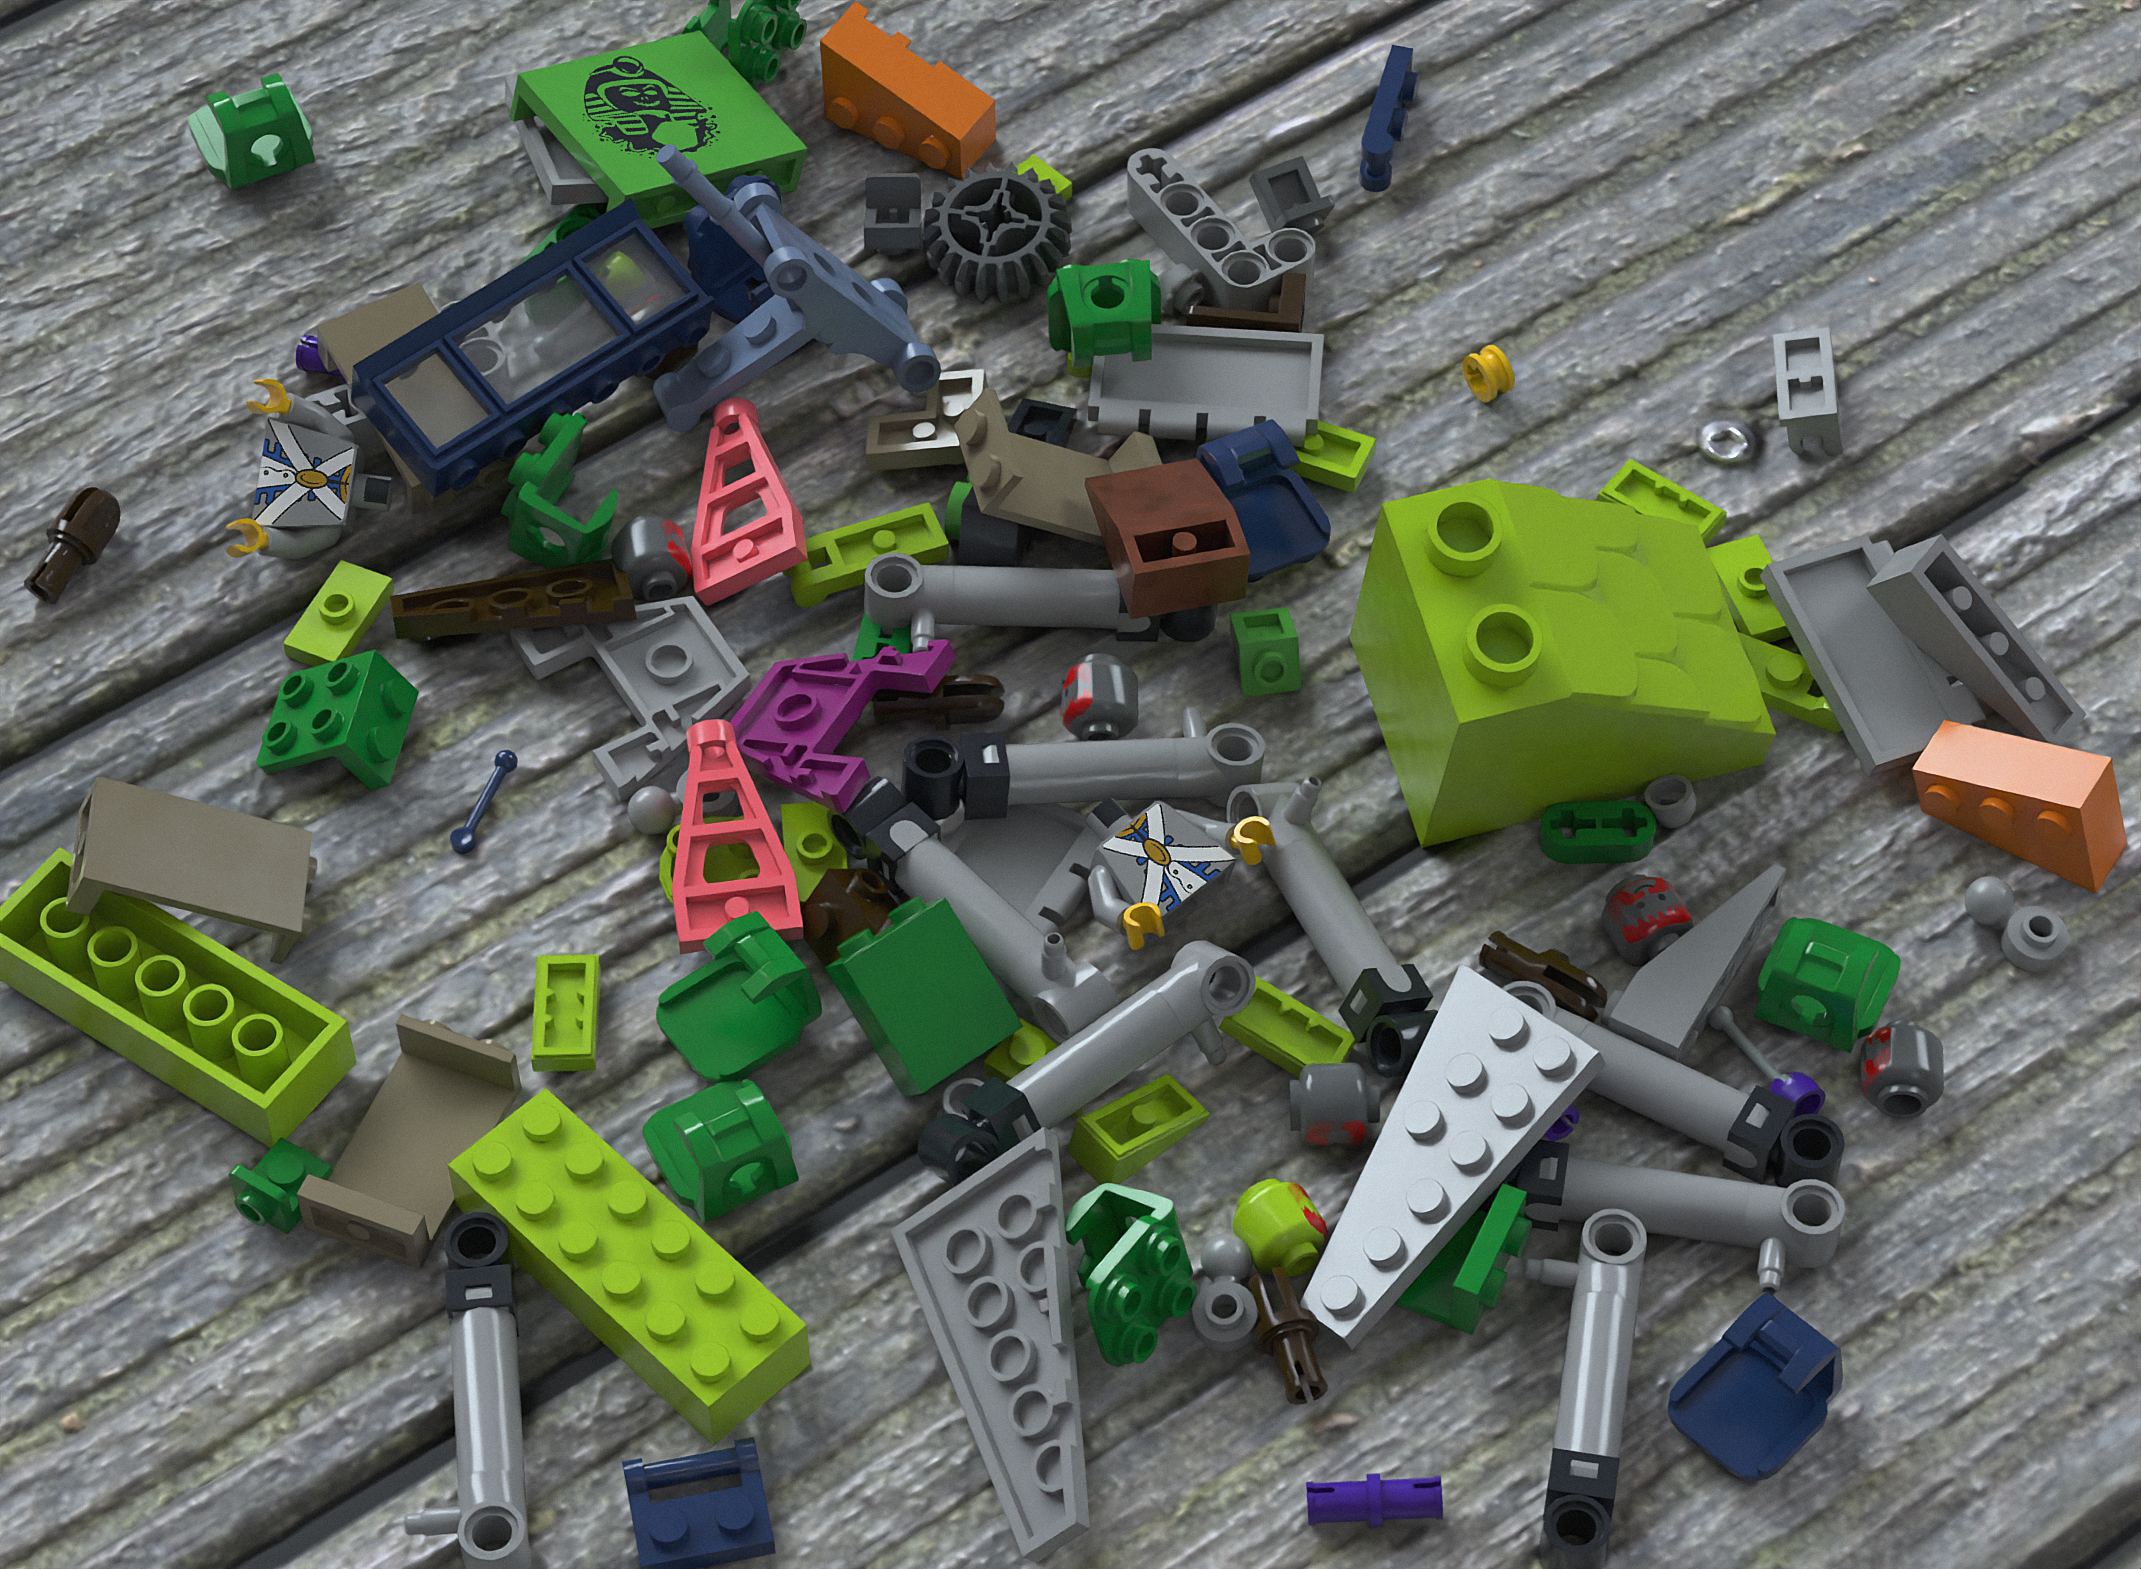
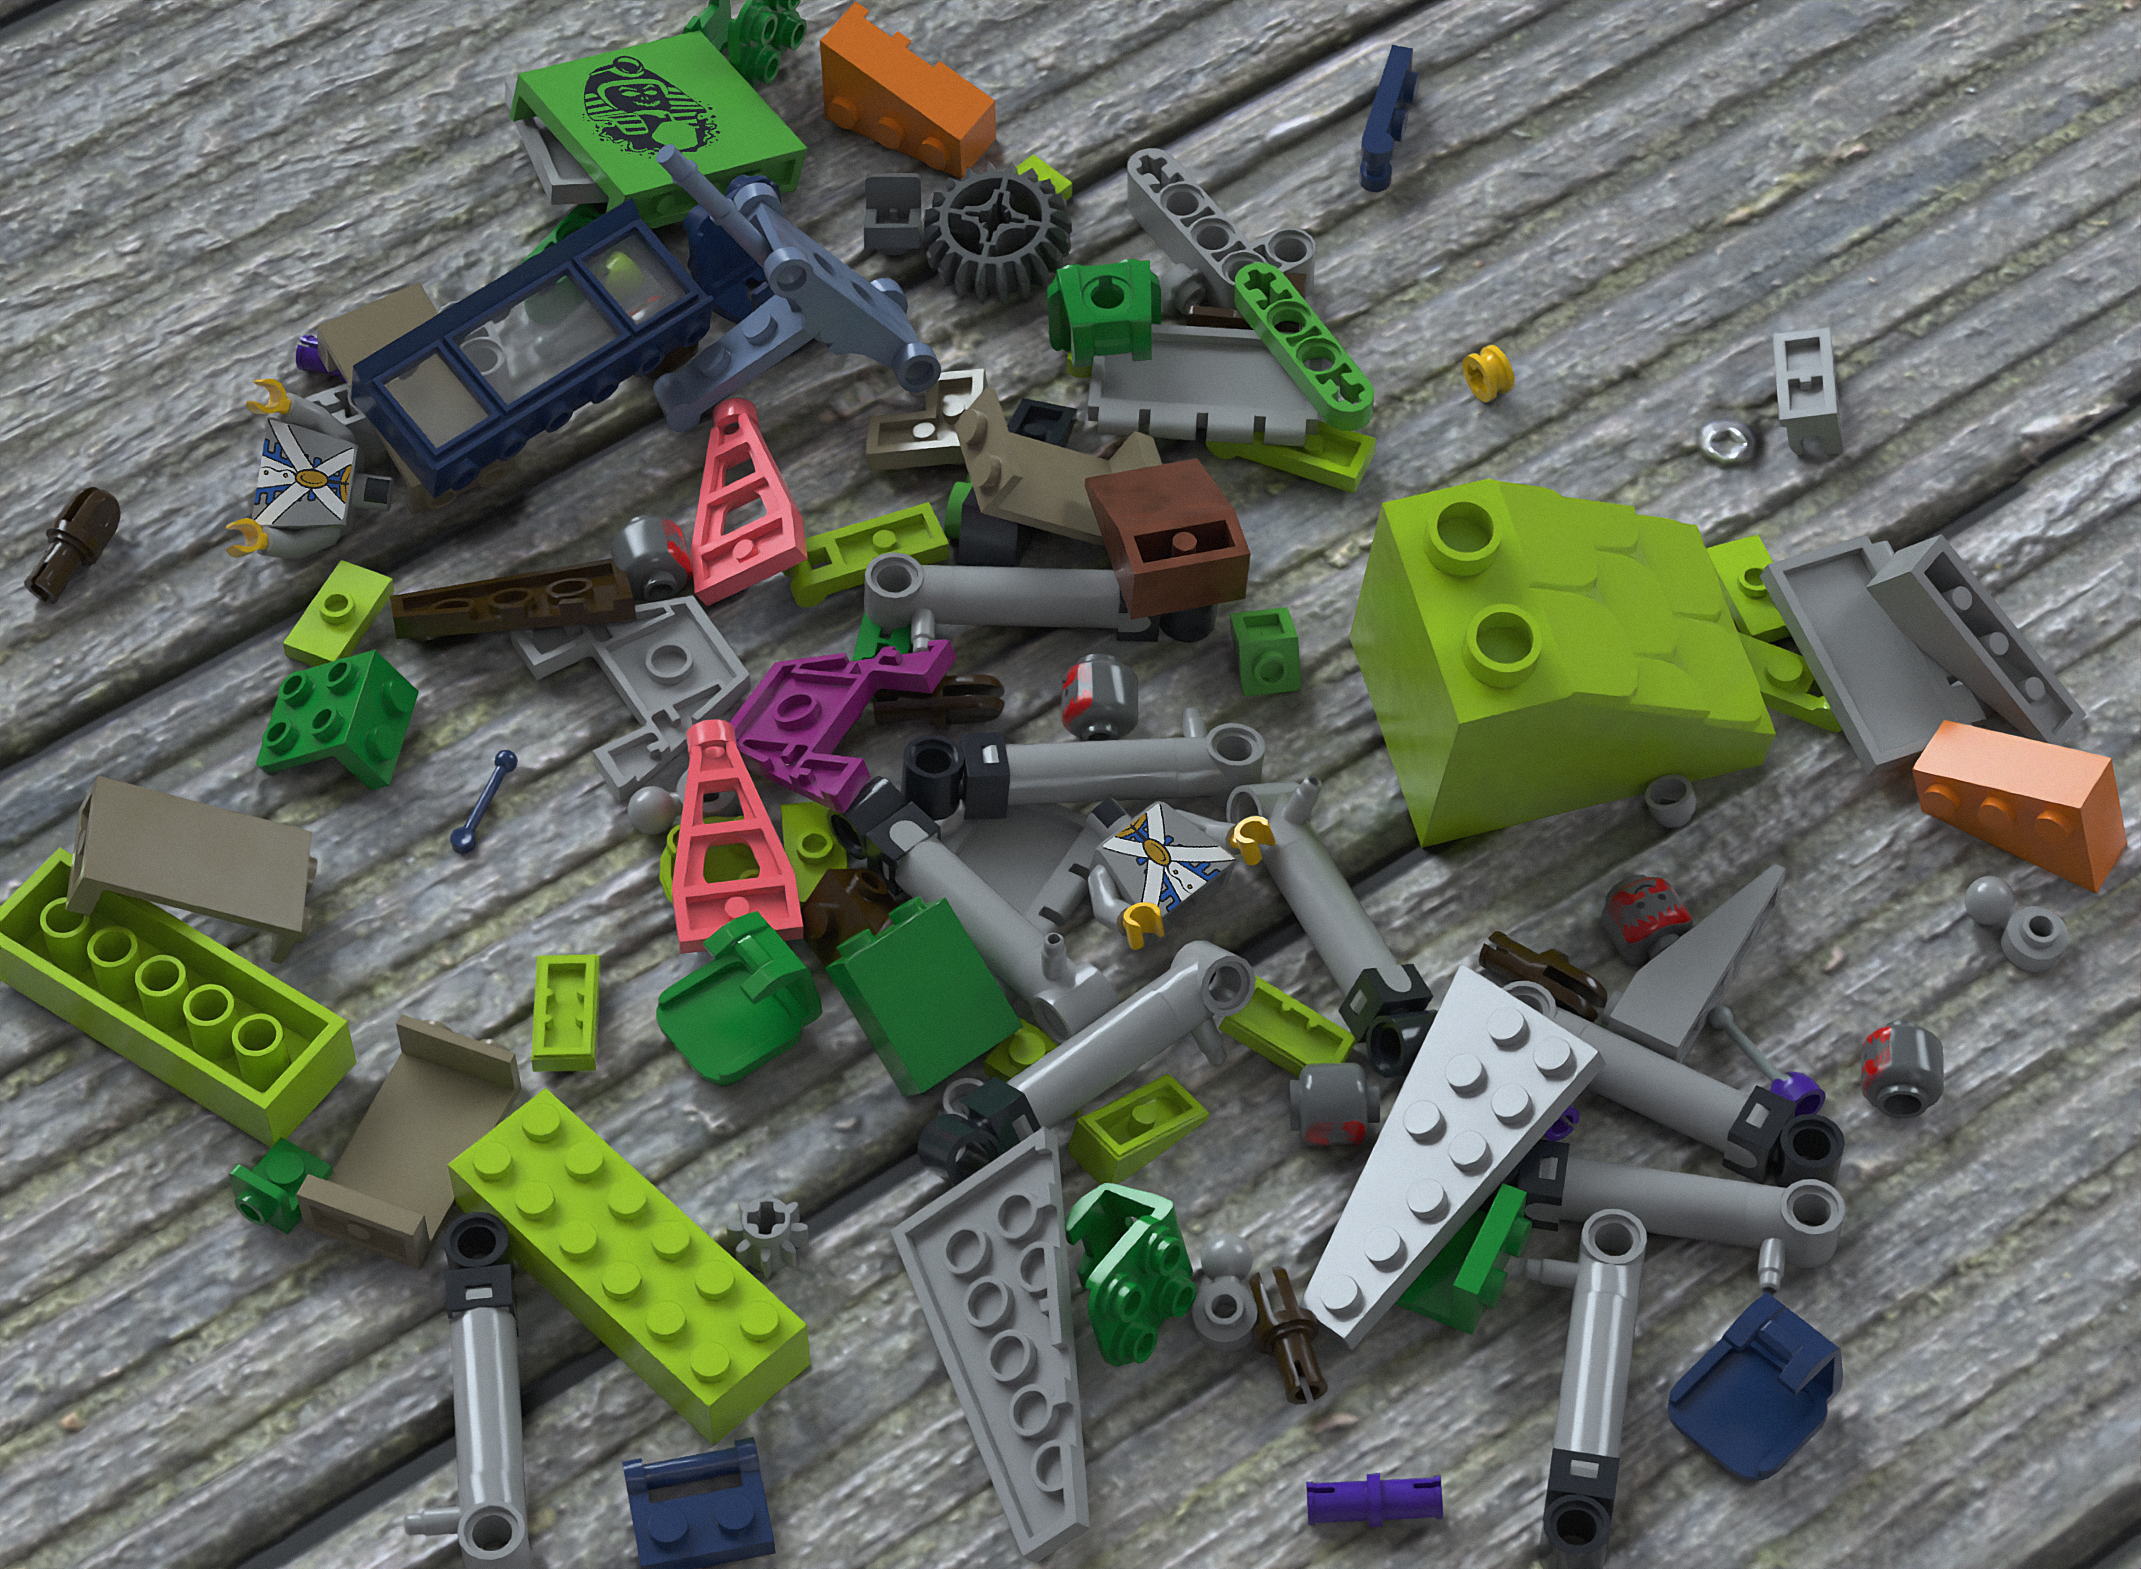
green piece [188,73,316,190] -> none
green piece [501,412,619,568] -> none
green piece [642,1079,799,1223] -> none
dark blue piece [1195,419,1331,583] -> none
lime head [1232,1179,1328,1277] -> none
dark grey bracket [1249,155,1335,235] -> none
green beam [1539,801,1657,864] -> none
lime plate [1597,459,1727,547] -> none
green piece [1754,917,1901,1053] -> none
none -> light grey gear [726,1192,809,1278]
none -> bright green beam [1234,263,1374,431]

